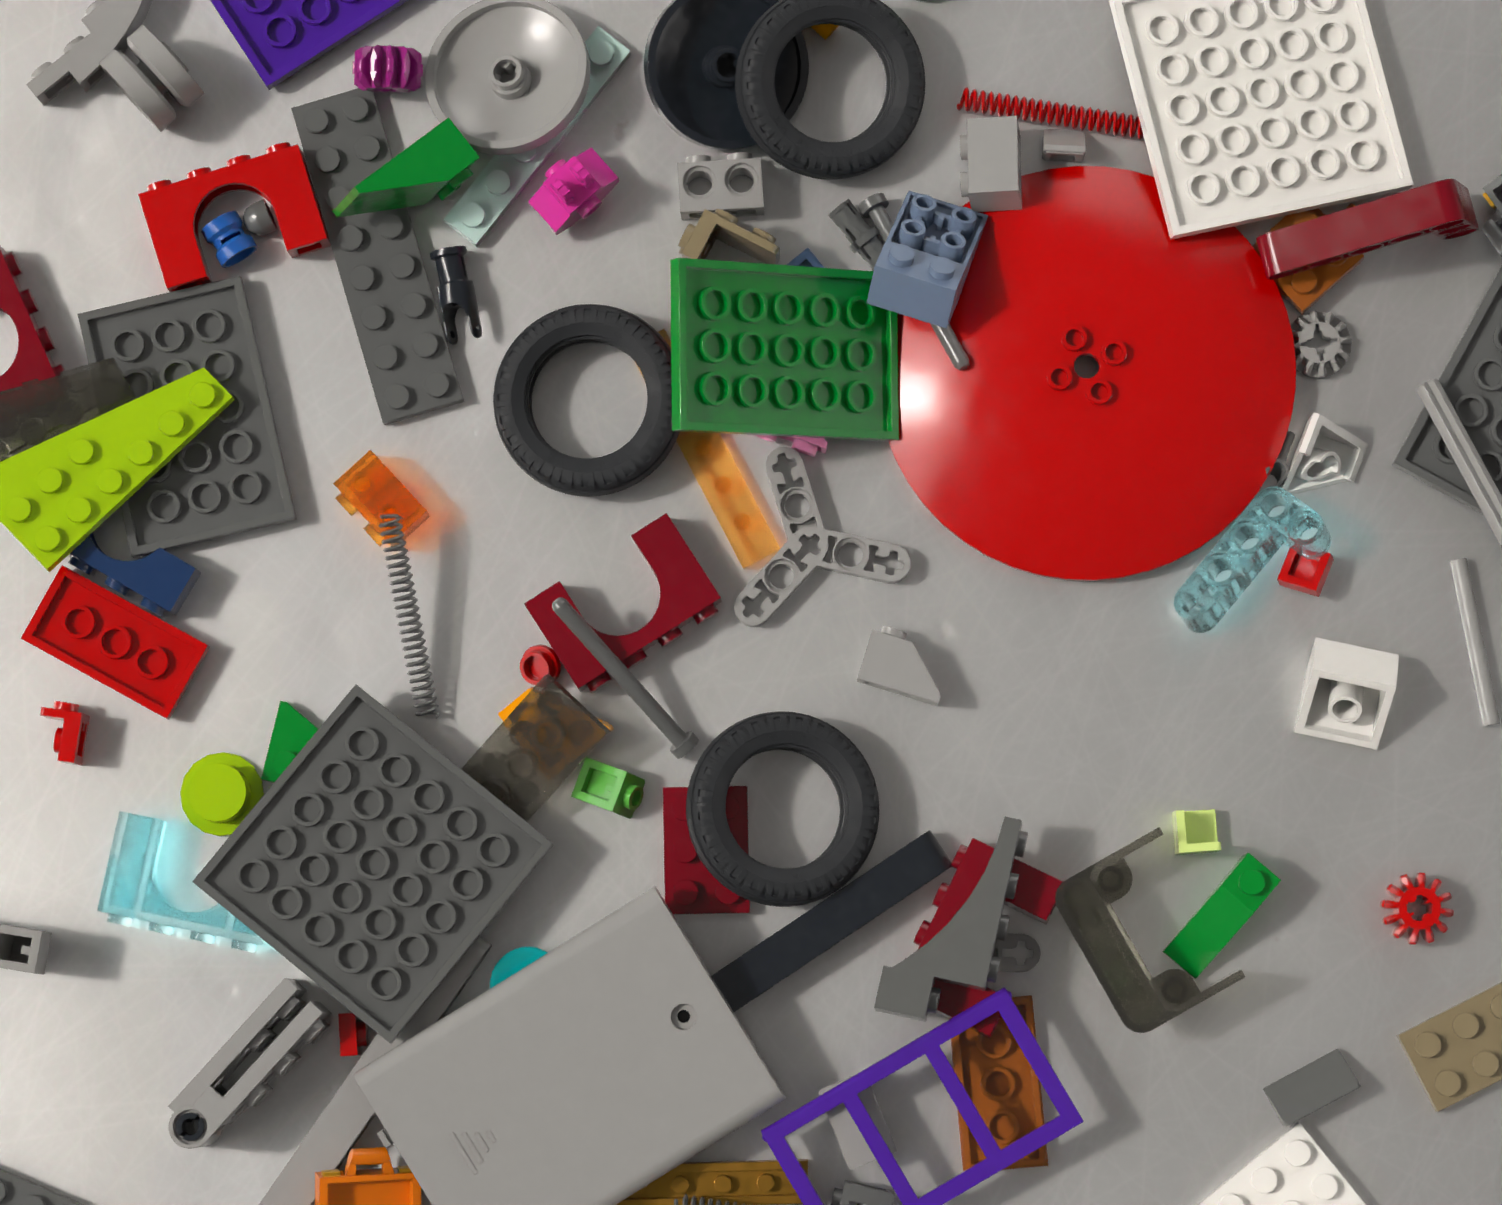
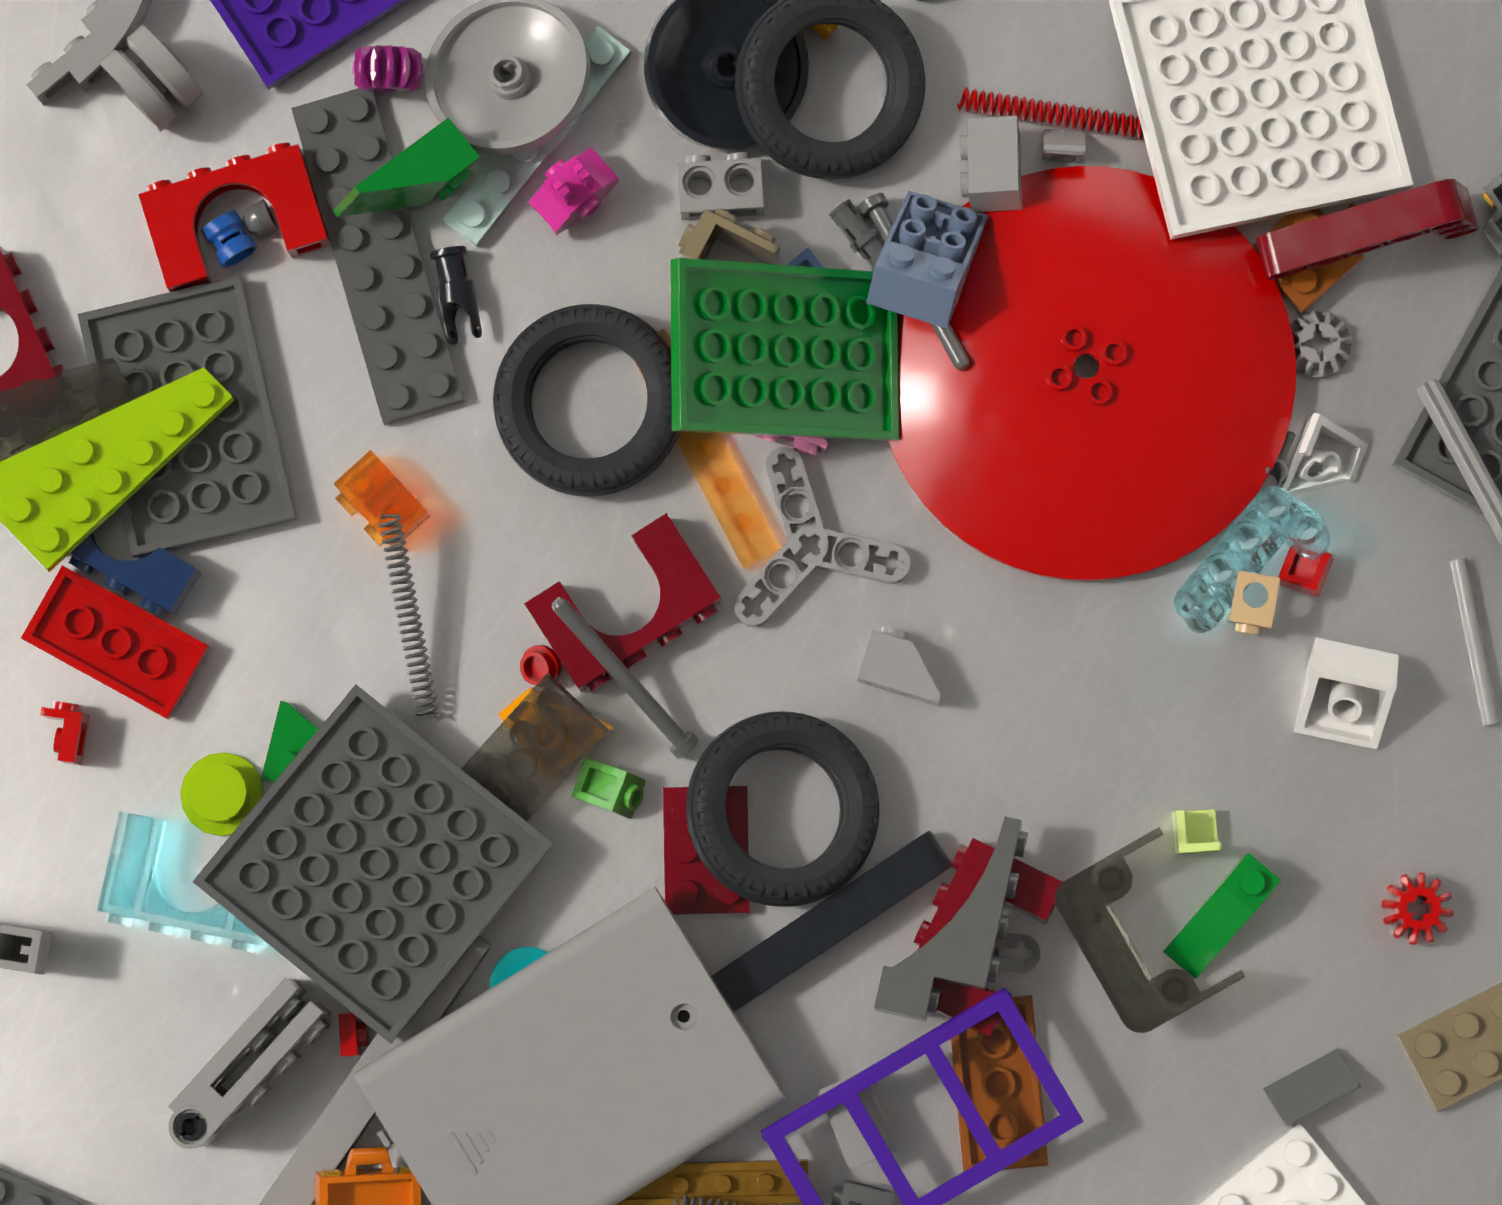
none -> tan bracket [1226,571,1280,636]

